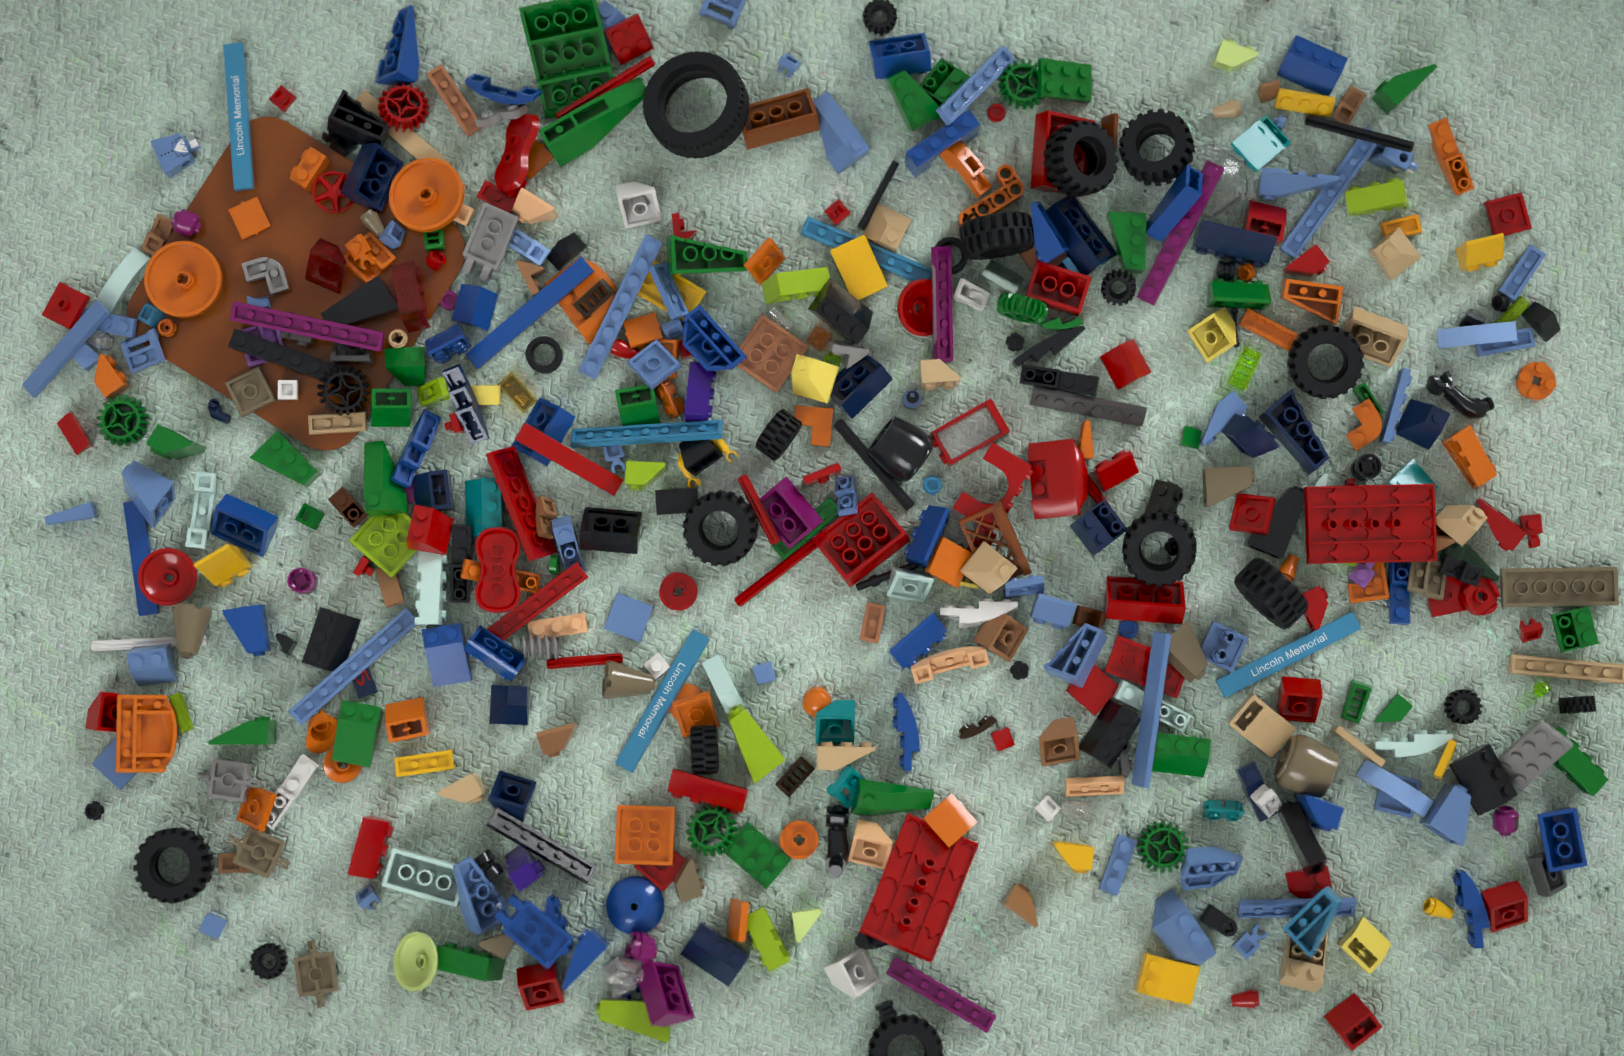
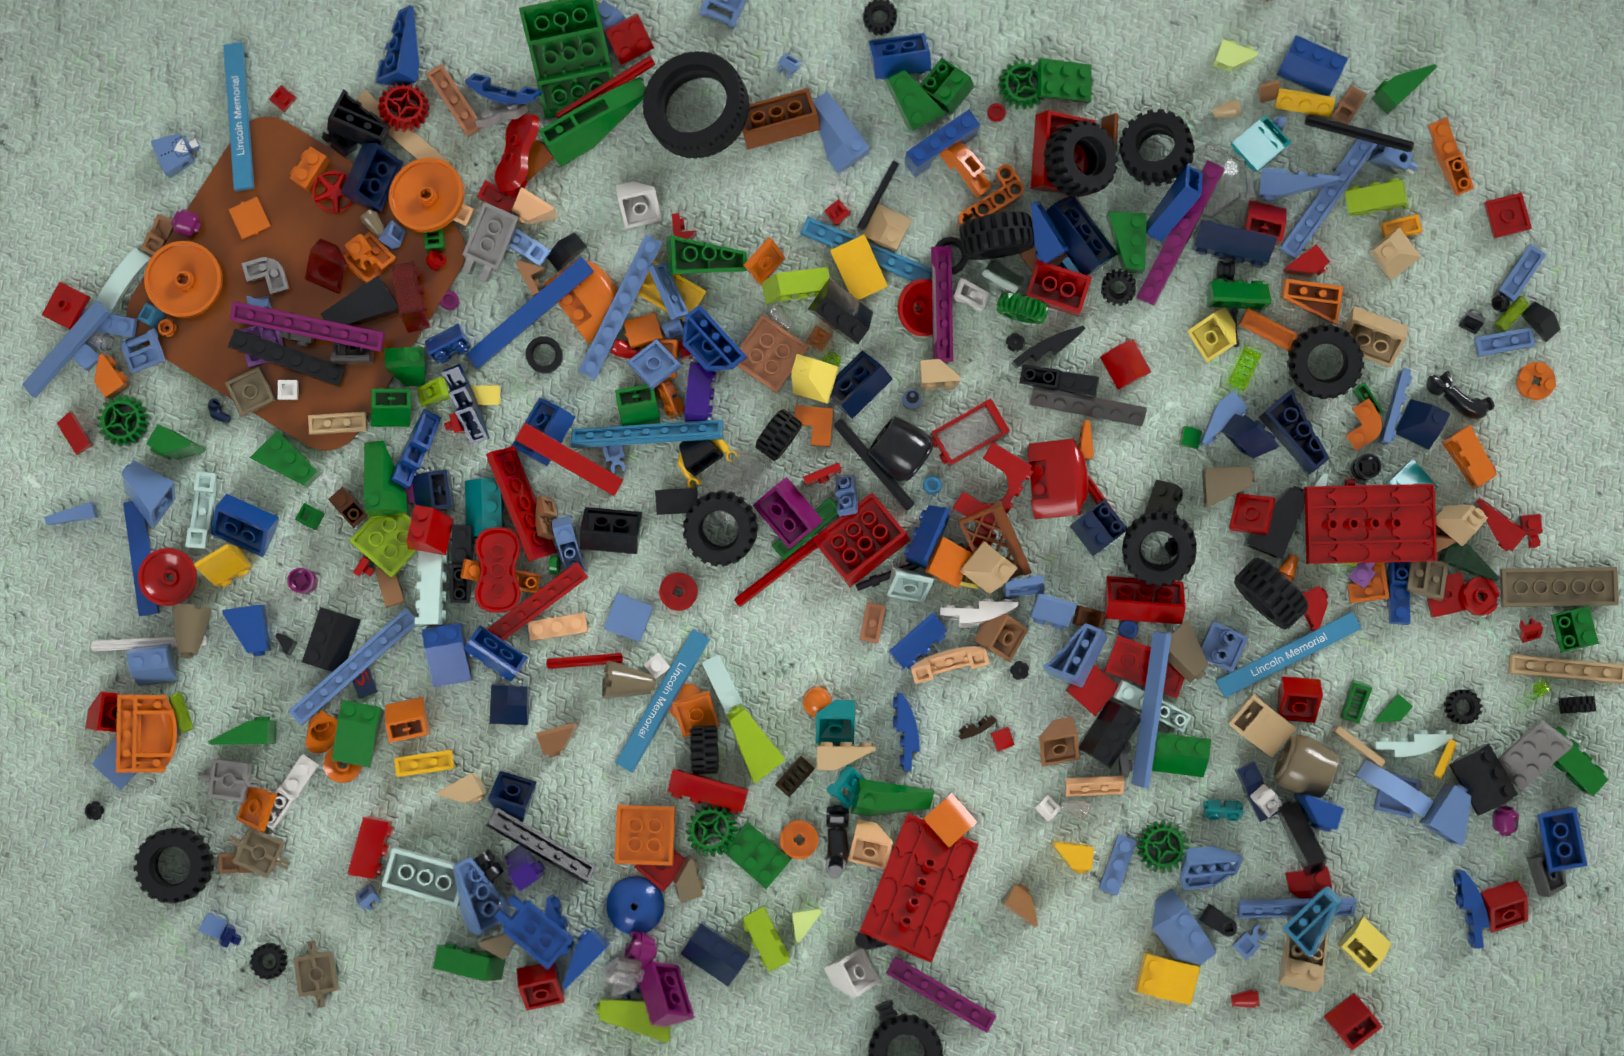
black gear [317,364,370,416] -> none
tan cone [388,329,408,348] -> none
yellowish green dish [394,932,438,991] -> none
blue slope [451,284,498,331] -> none
clear yellow tile [497,372,538,413] -> none
light grey piece [522,634,562,660] -> none
dark brown slope [573,278,615,319] -> none
lime slope [625,461,667,491] -> none
orange tile [726,898,749,942] -> none
red axle [737,474,780,545] -> none
medium blue slope [752,661,776,685] -> none
light grey slope [827,339,870,369] -> none
medium blue plate [936,45,1015,125] -> none
green slope [1040,317,1083,329] -> none
red slope [1092,450,1139,493] -> none
orange plate [1237,263,1256,282] -> none
yellow cone [1423,897,1454,919] -> none
light blue slope [1437,321,1517,348] -> none
black slope [1437,553,1485,587] -> none
yellow slope [1455,233,1504,272] -> none
none -> clear blue tile [218,923,242,948]

